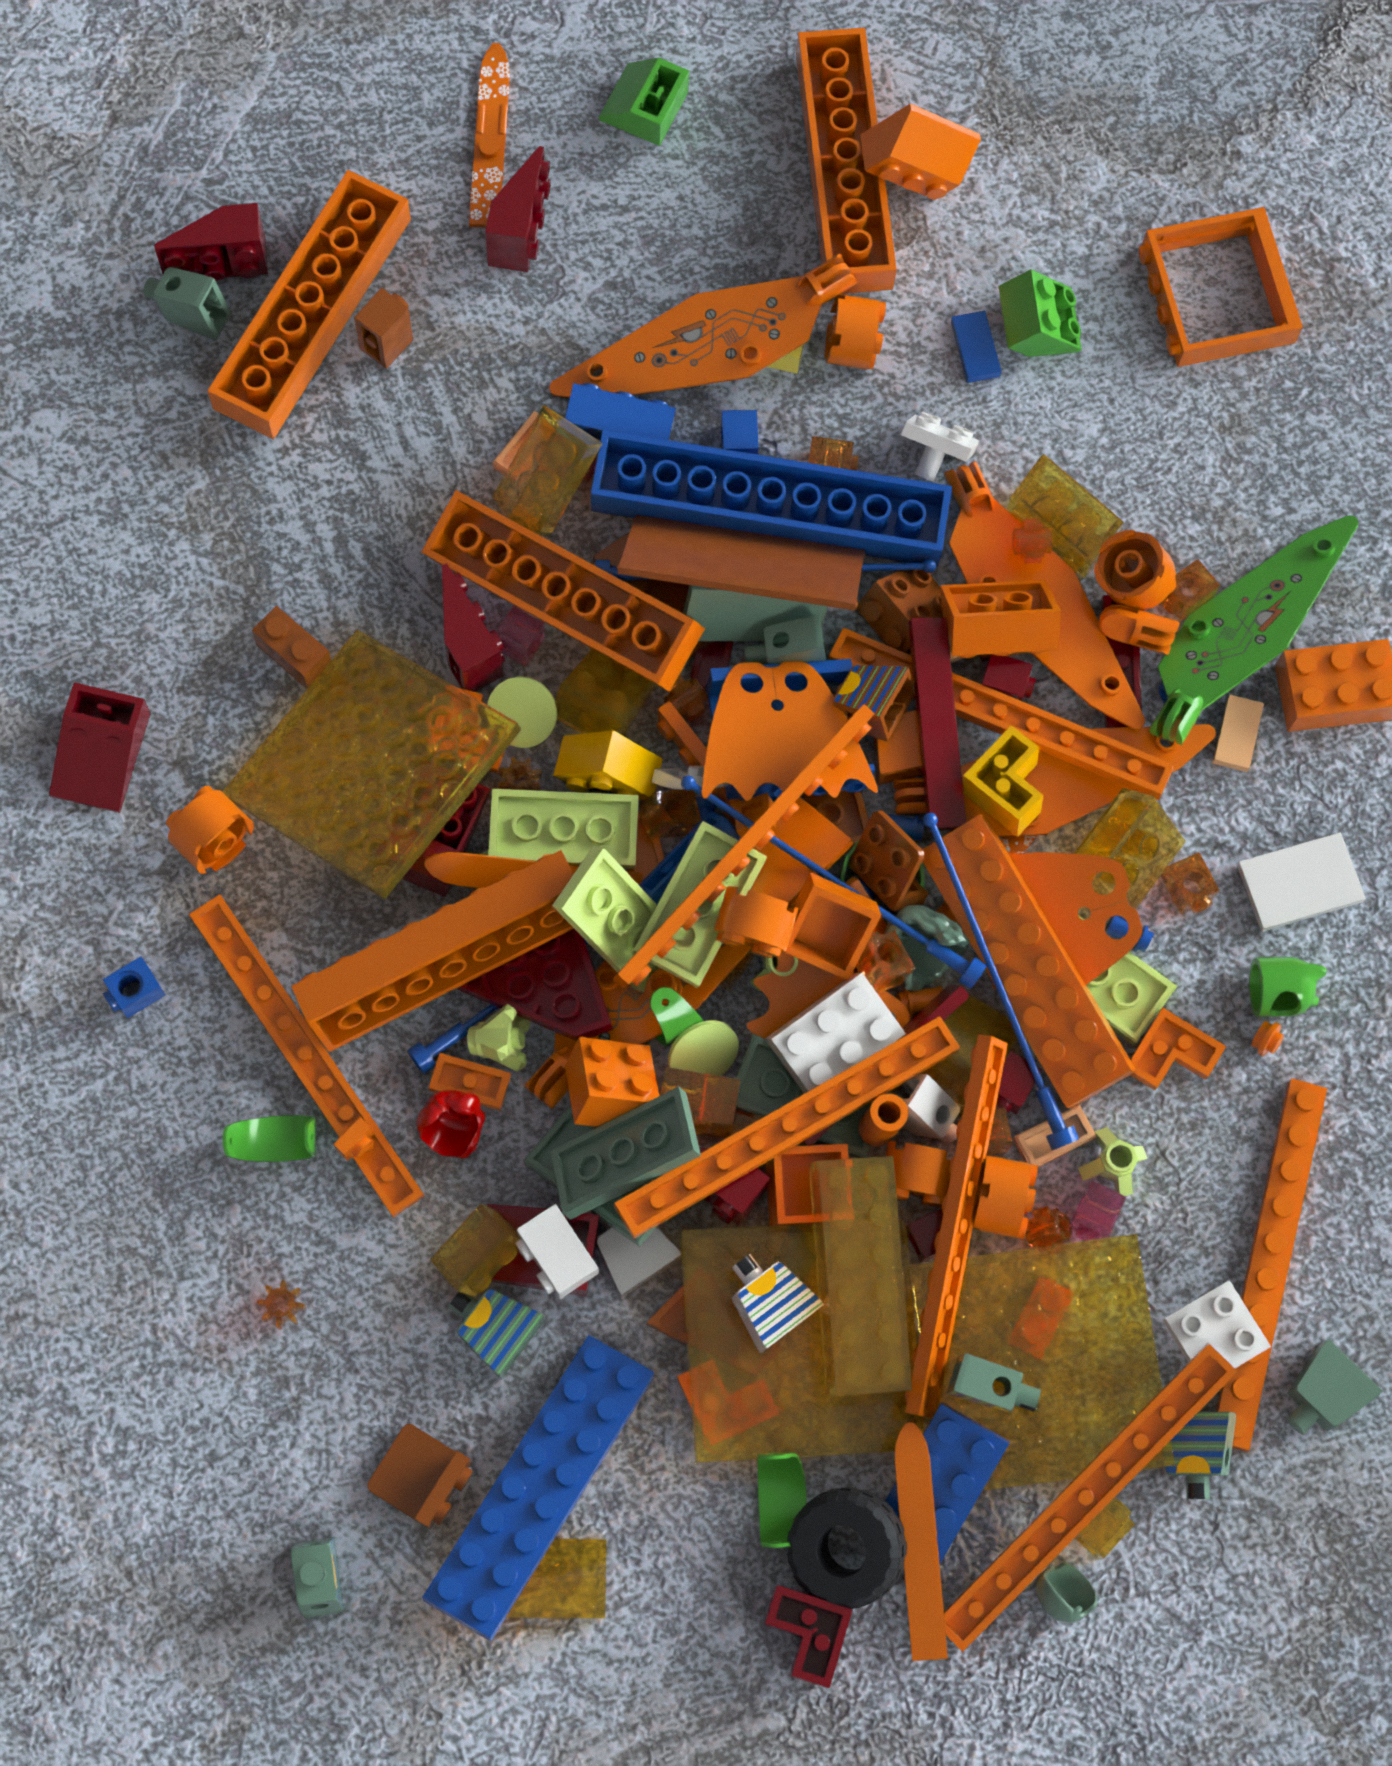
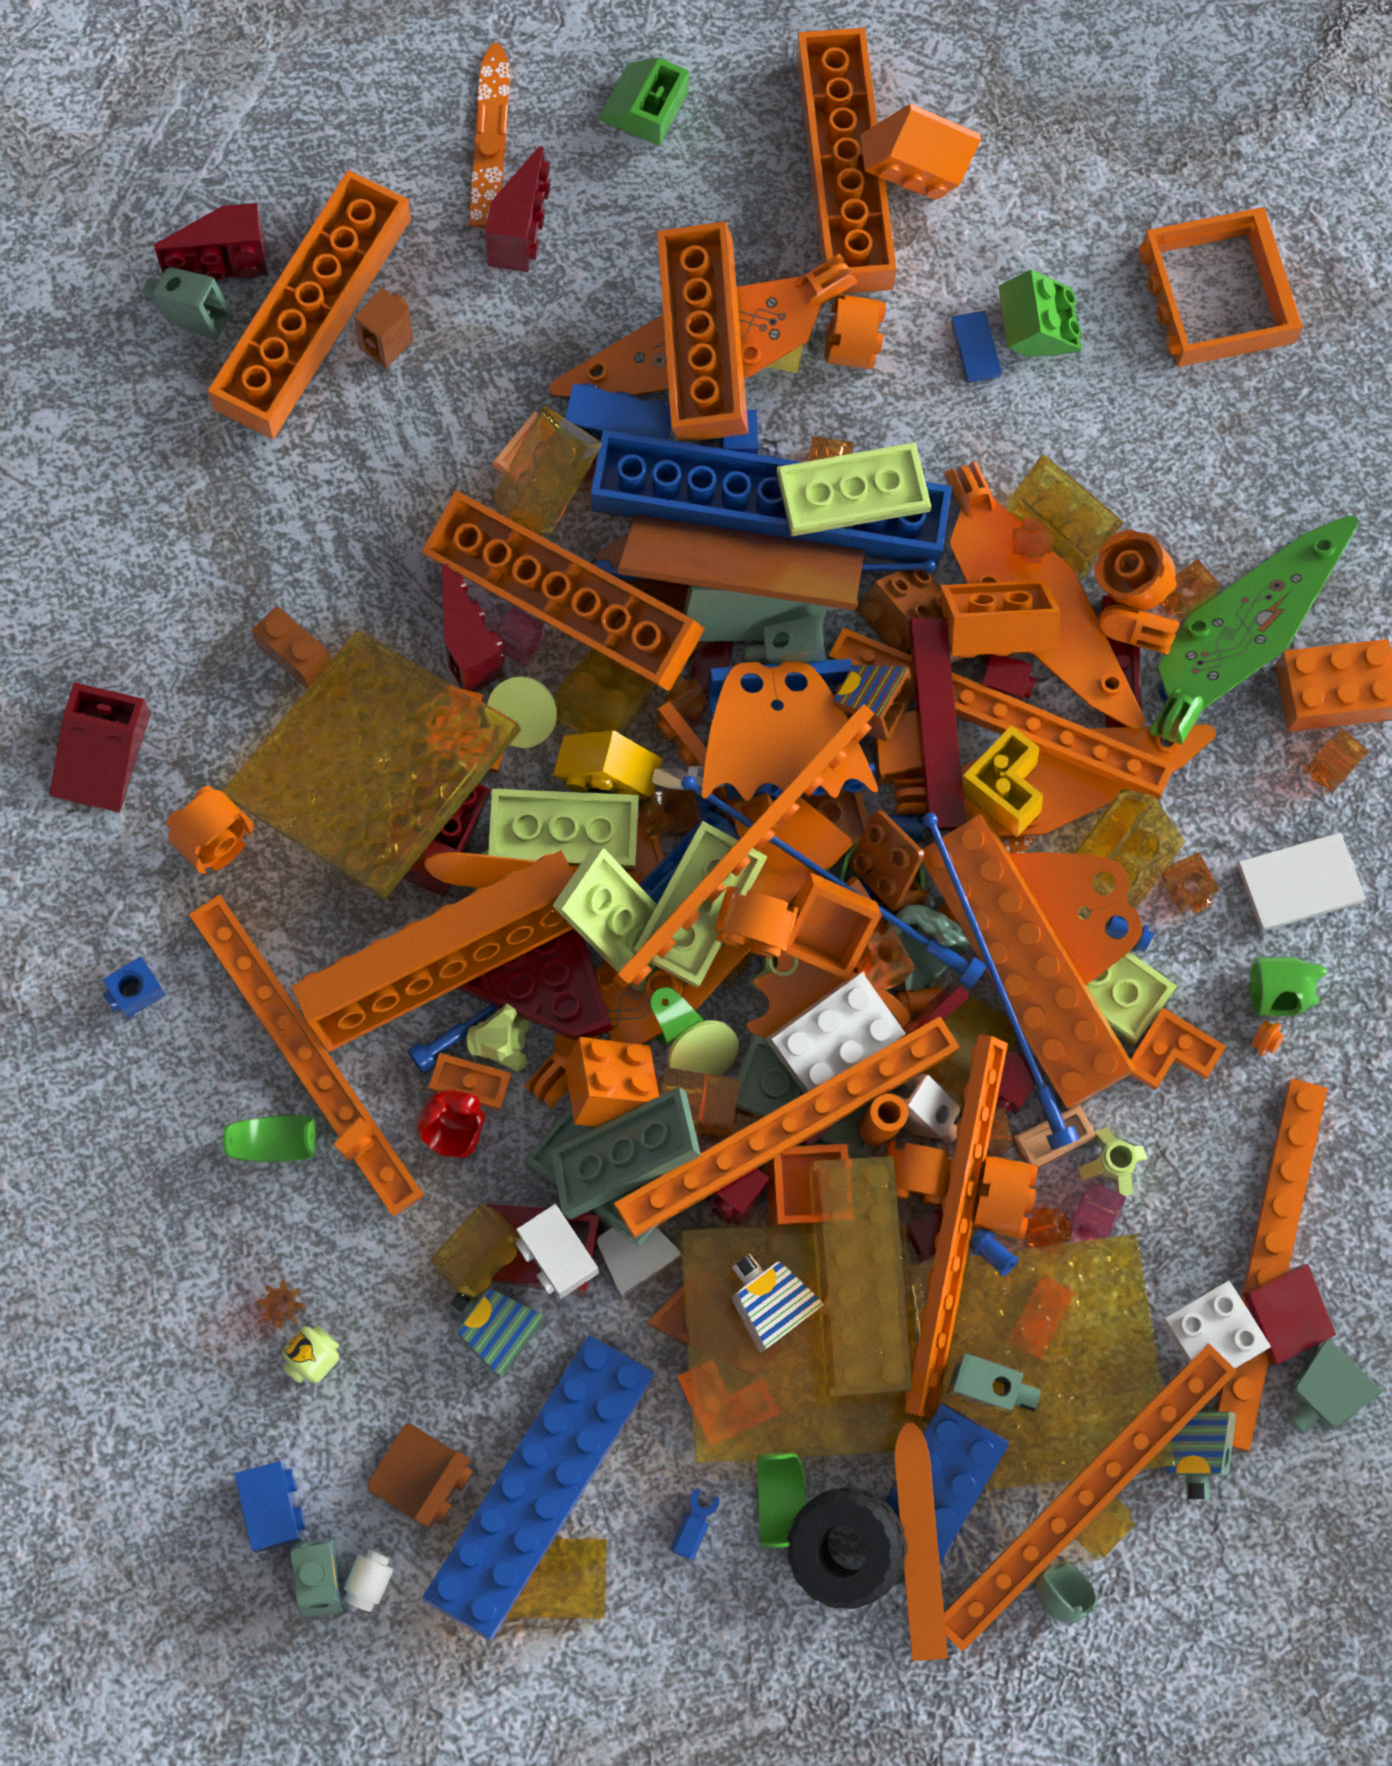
clear orange gear [498,757,542,791] -> none
dark red brick [763,1585,853,1689] -> none
white plate [901,412,979,481] -> none
light nougat tile [1212,694,1264,772] -> none
none -> blue brick [234,1461,306,1553]
none -> yellowish green head [282,1325,340,1383]
none -> white brick [343,1549,394,1612]
none -> orange brick [657,221,748,443]
none -> blue bar [669,1488,719,1561]
none -> yellowish green tile [776,442,931,537]
none -> blue pin [969,1229,1019,1277]
none -> dark red tile [1242,1264,1336,1365]
none -> clear orange brick [1306,728,1369,792]

